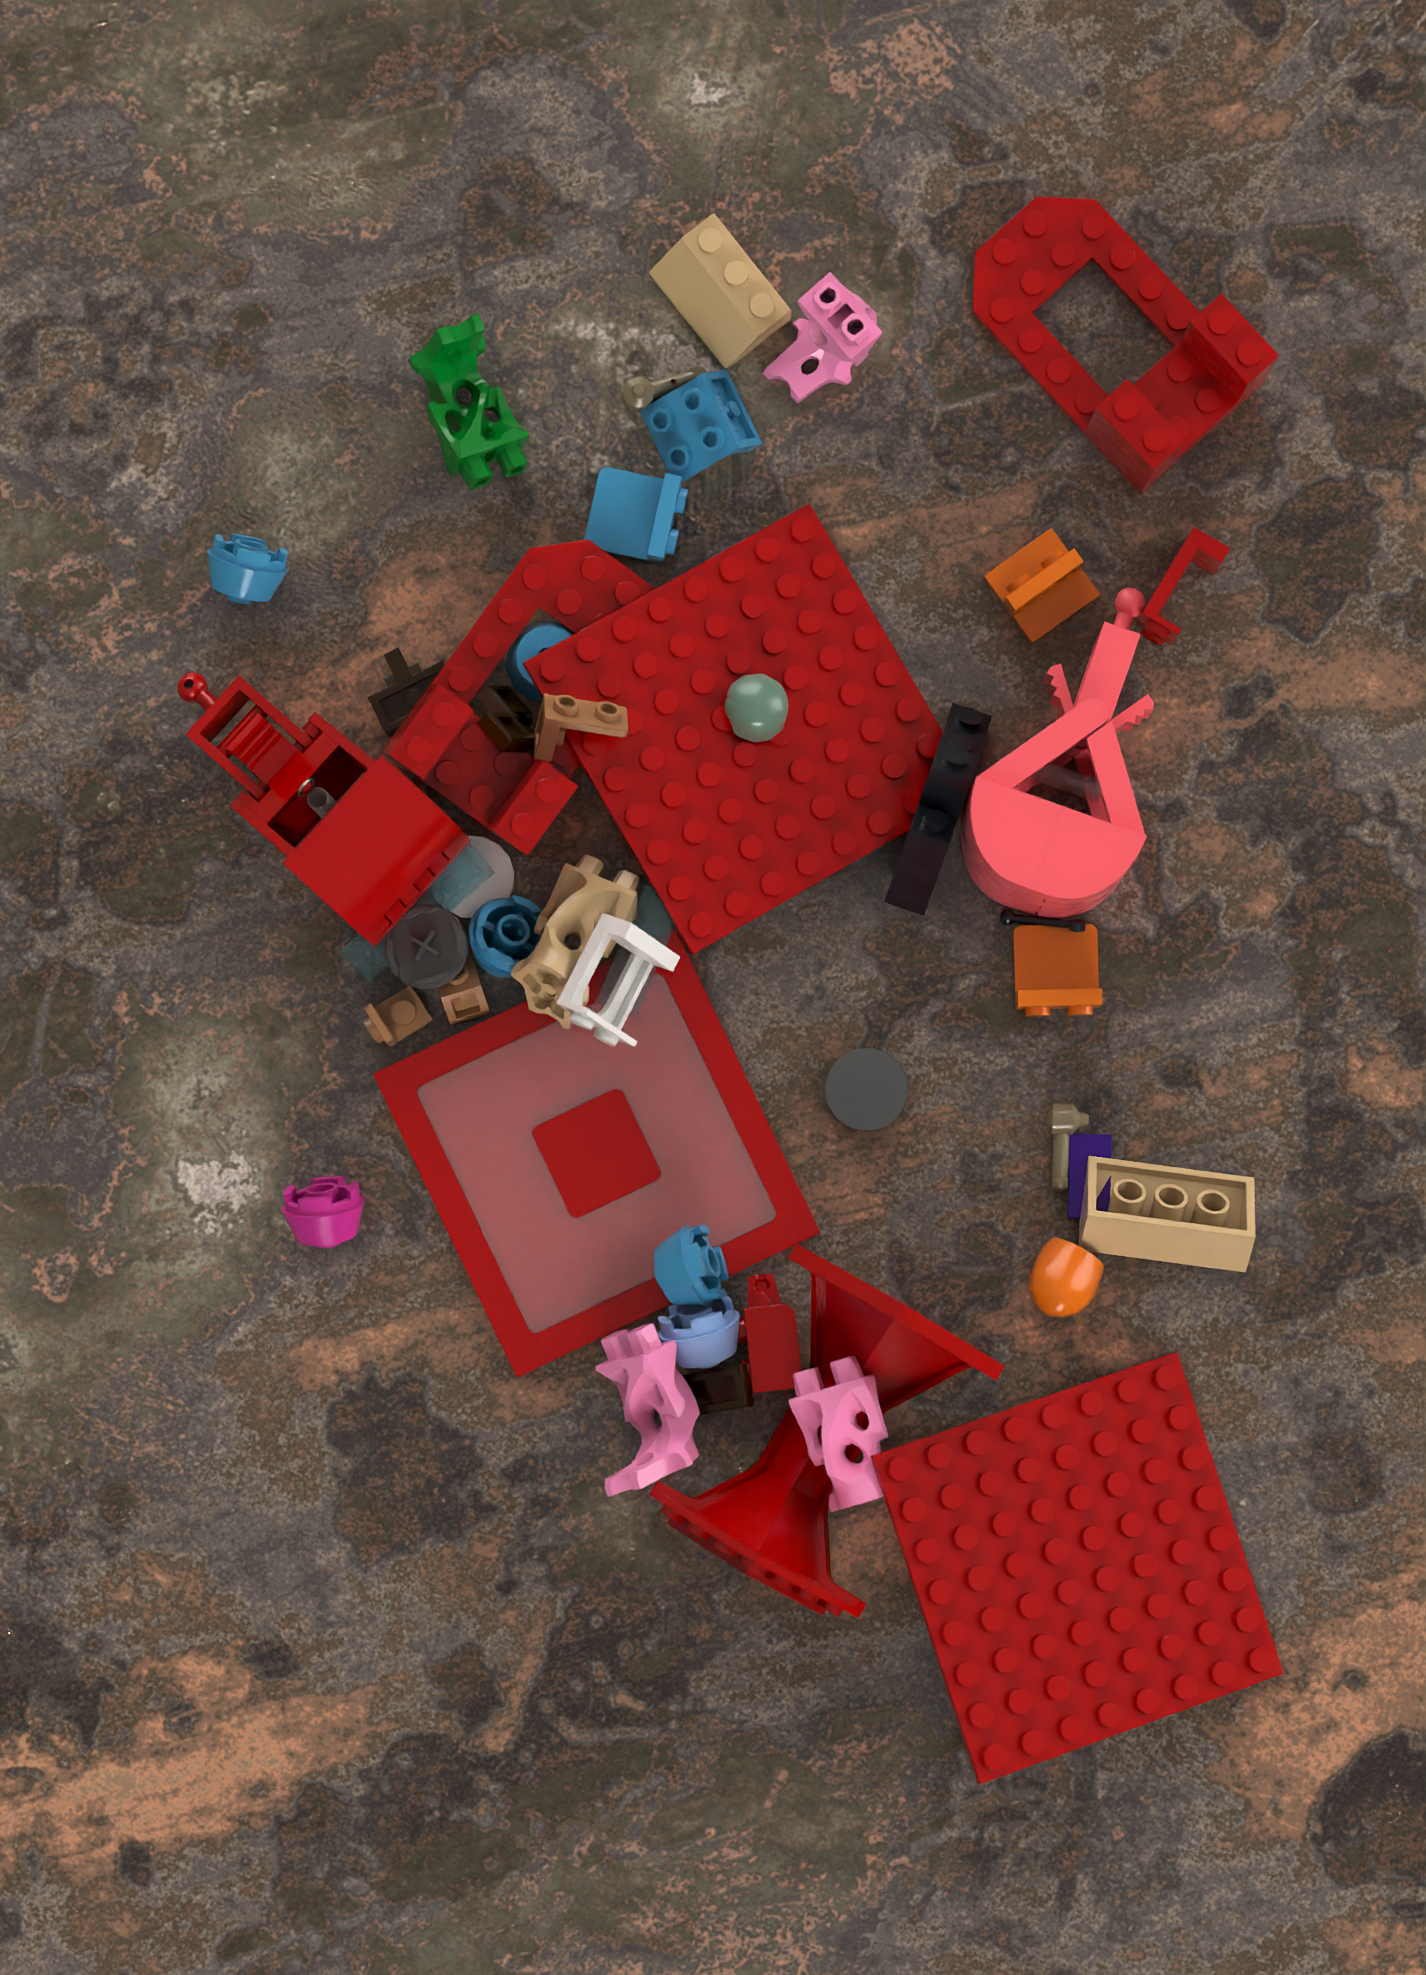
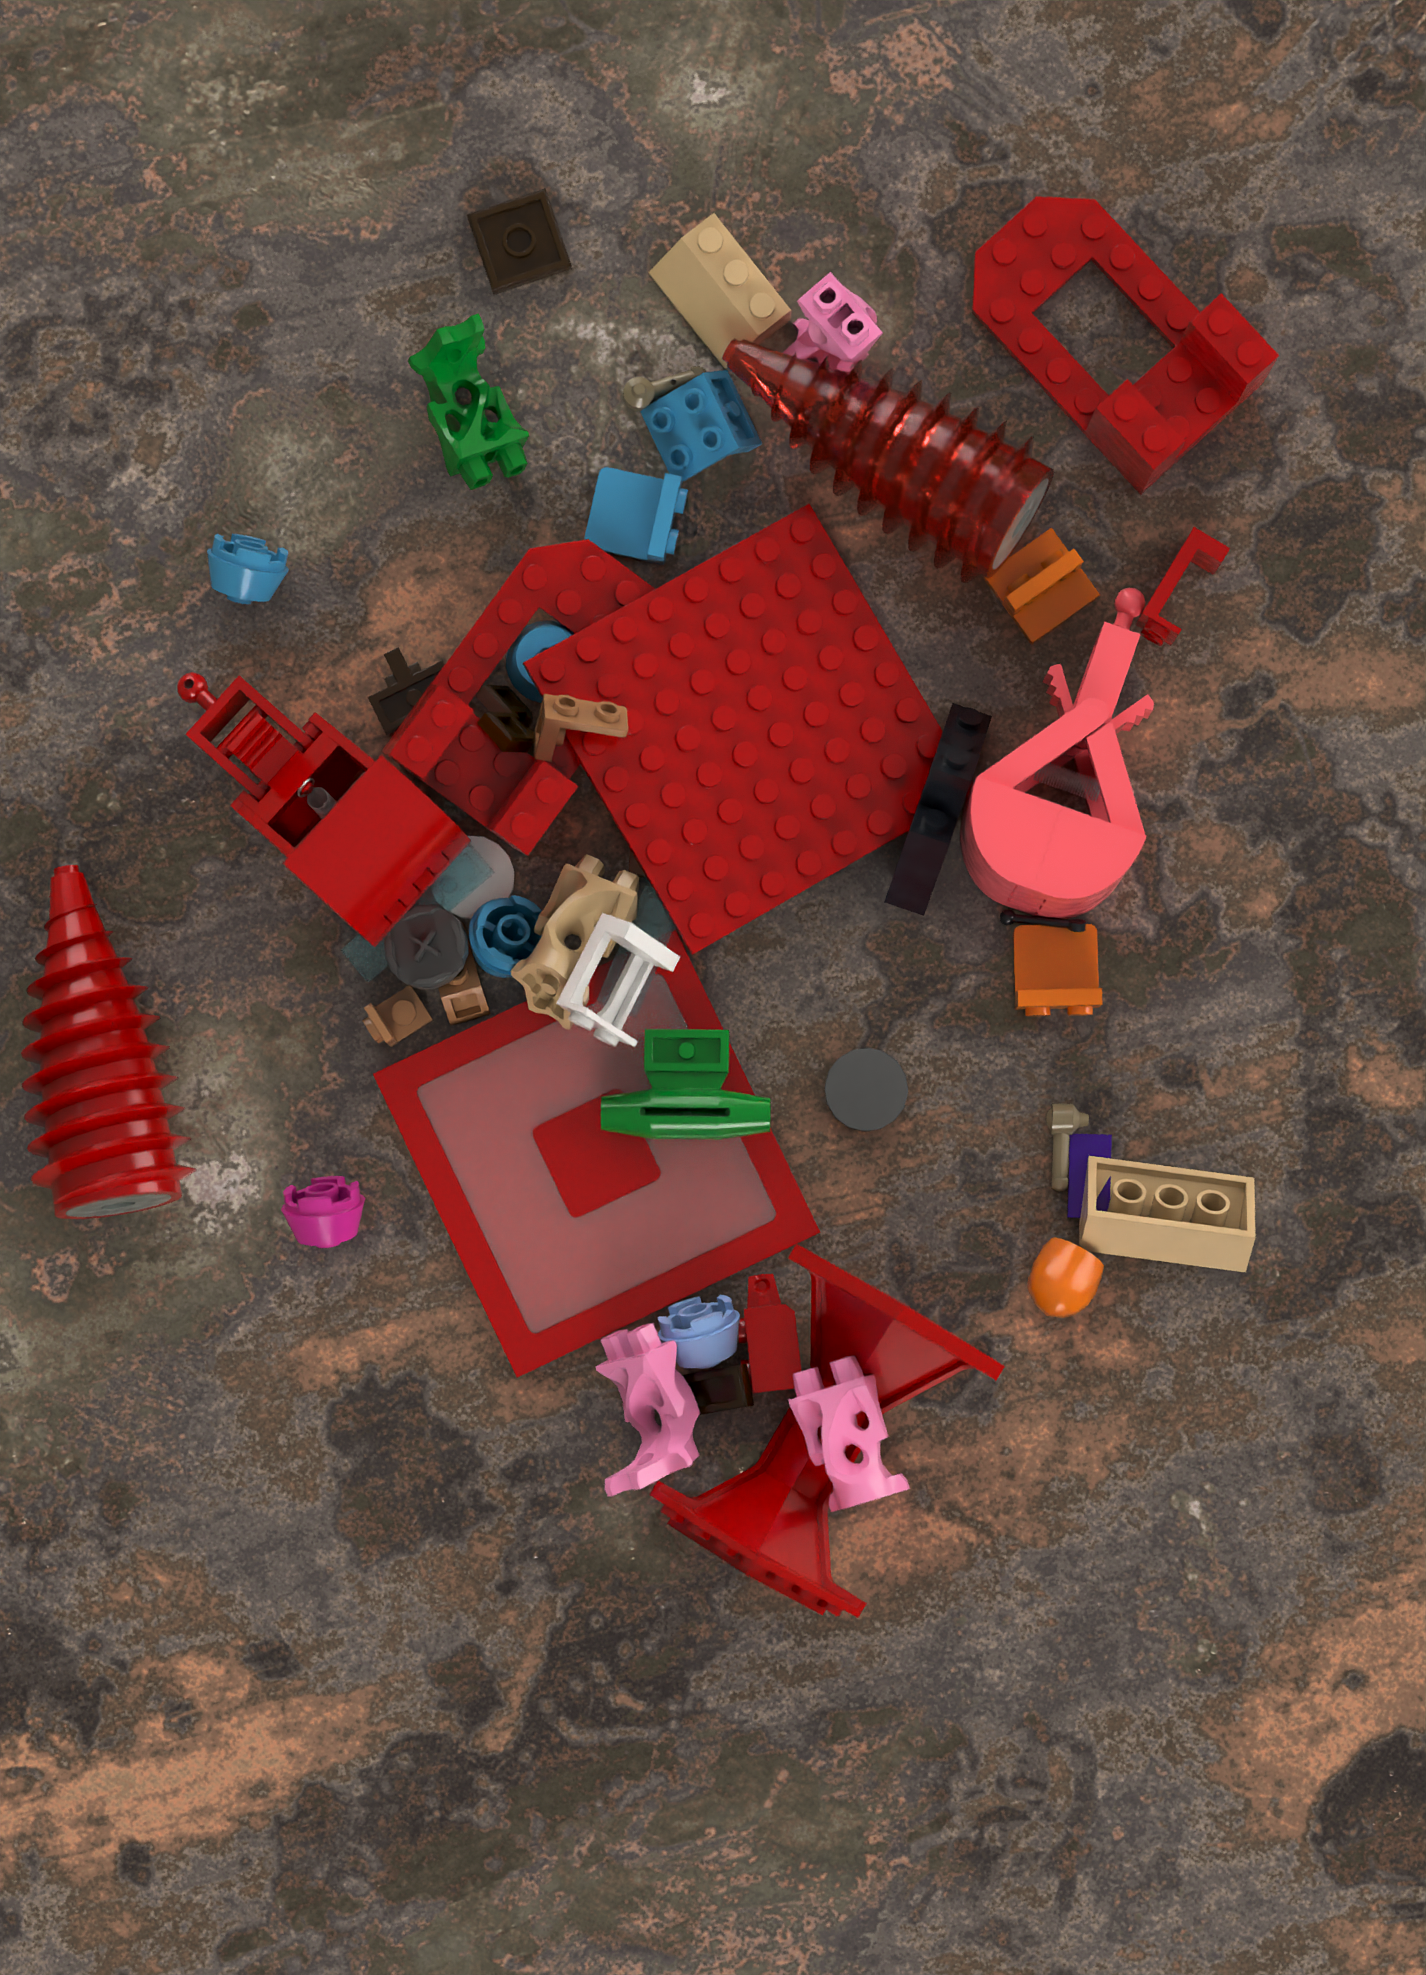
dark azure cone [654,1224,729,1306] -> none
sand green hair [725,673,789,743] -> none
red baseplate [870,1352,1284,1784] -> none
none -> red cone [21,865,197,1219]
none -> dark brown tile [467,189,572,295]
none -> green plate [601,1029,771,1140]
none -> clear red cone [722,338,1054,584]

